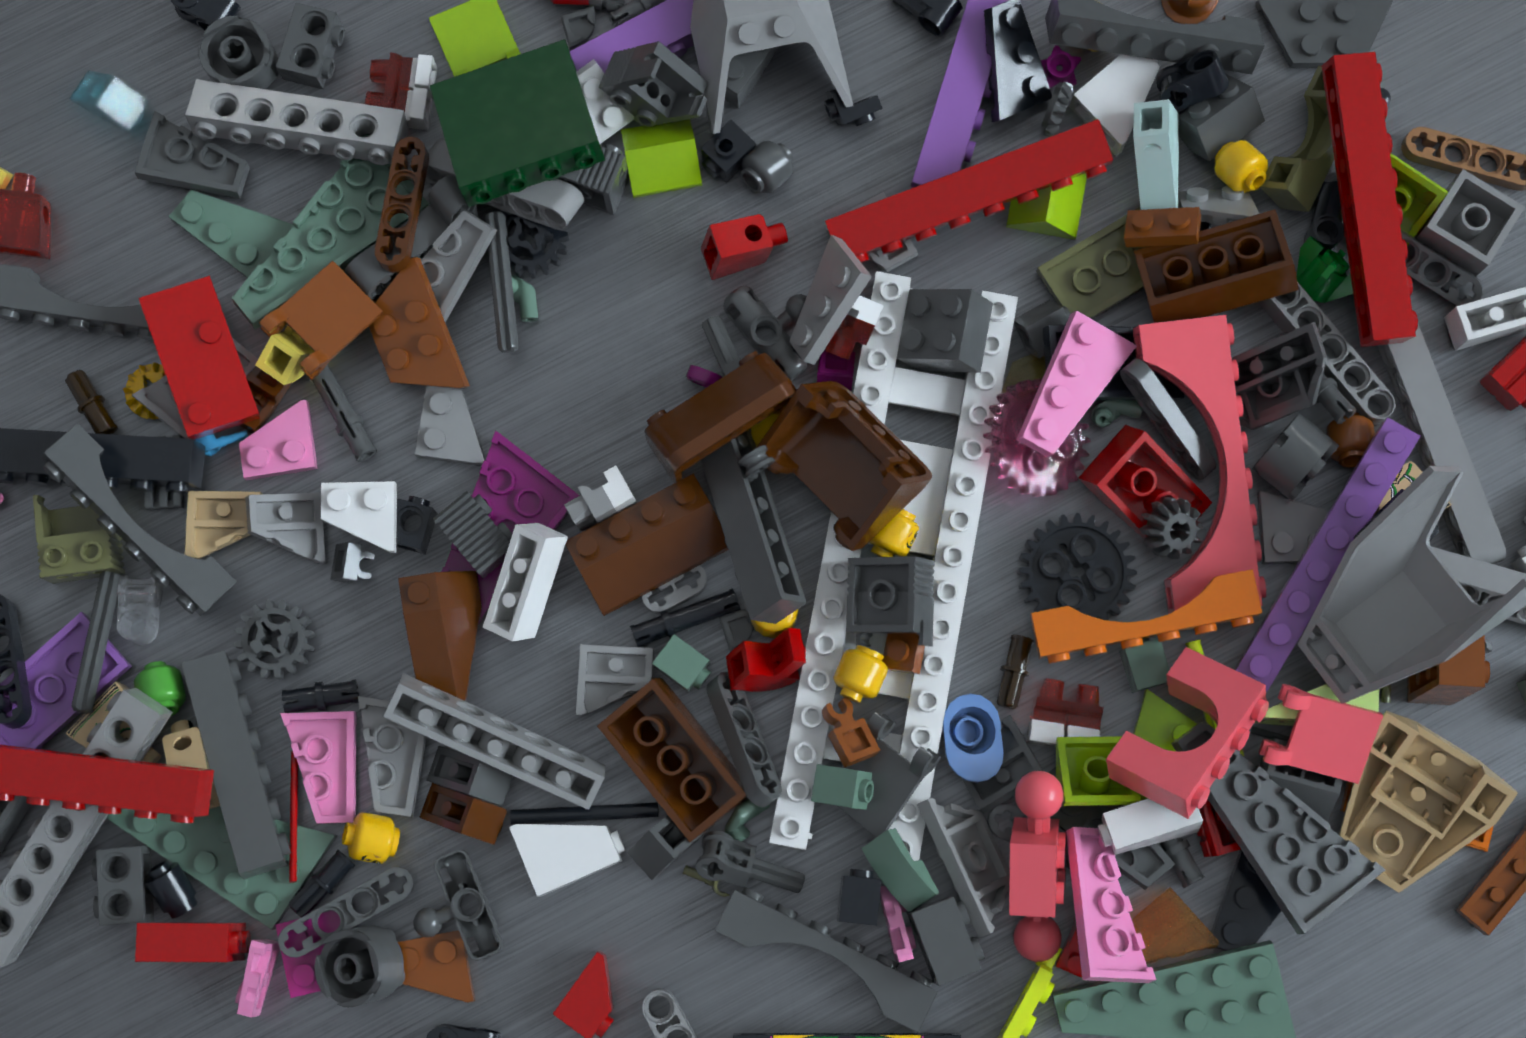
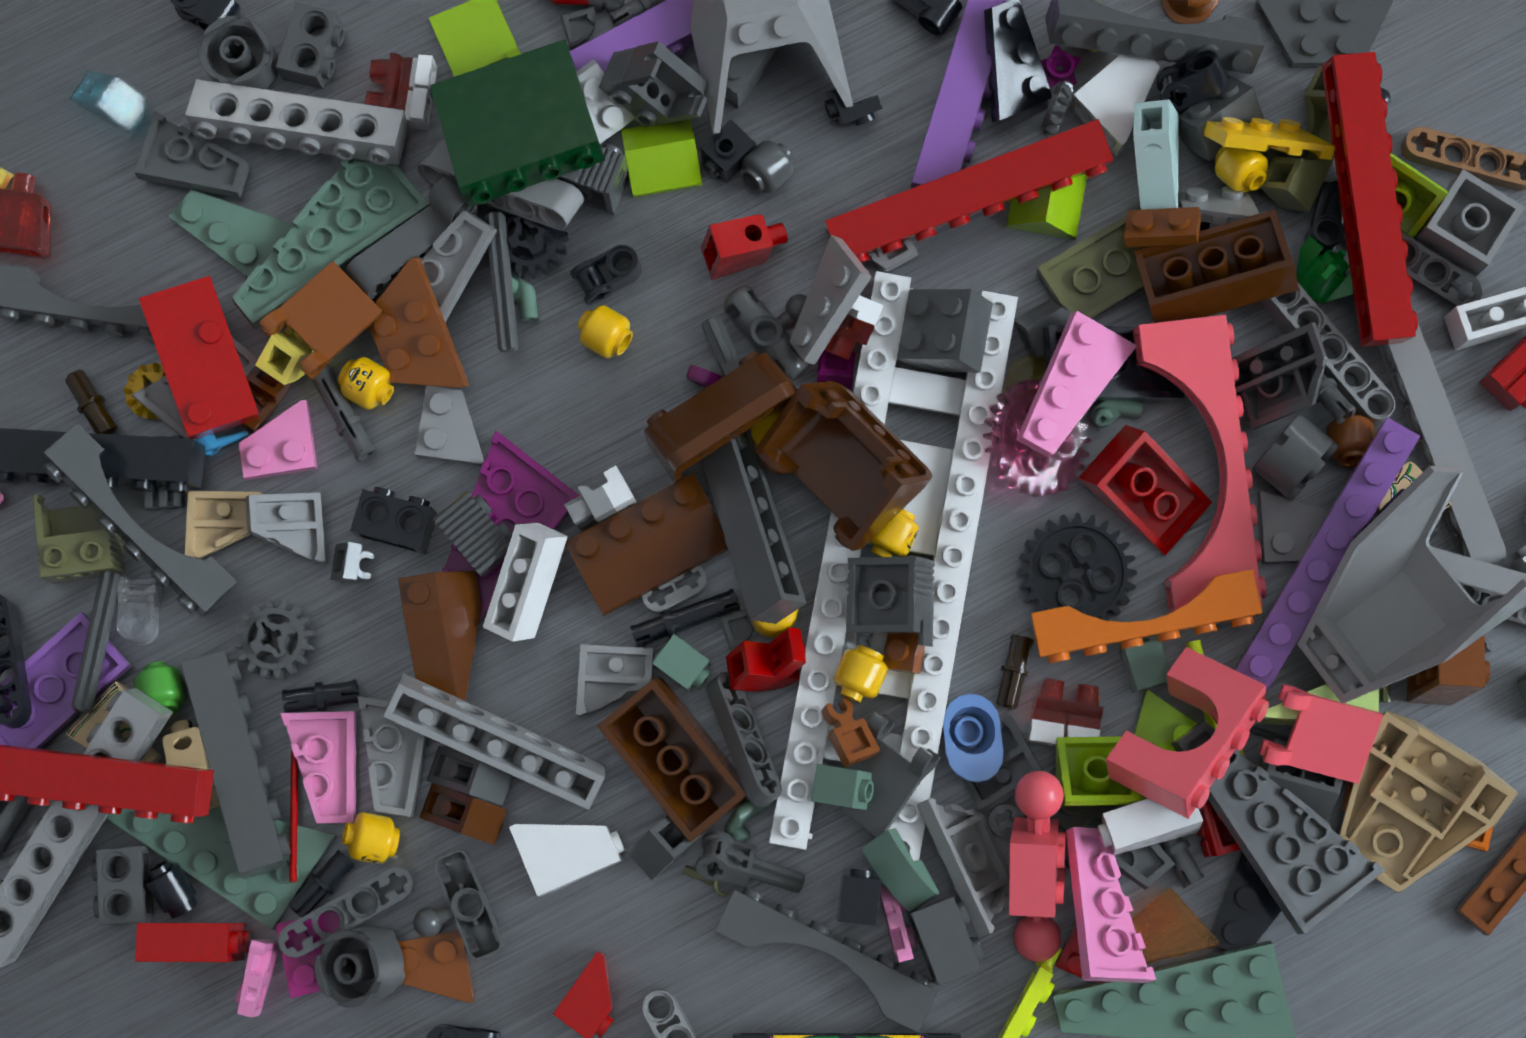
white wing [321,481,397,553] -> none
reddish brown beam [375,137,429,272] -> none
black piece [510,802,659,825] -> none
dark grey bush [737,445,775,478] -> none
dark grey beam [1120,358,1217,480] -> none
dark grey gear [1139,496,1204,559] -> none
none -> yellow head [338,357,394,410]
none -> black piece [570,245,641,305]
none -> yellow head [577,305,633,359]
none -> yellow wing [1204,117,1335,160]

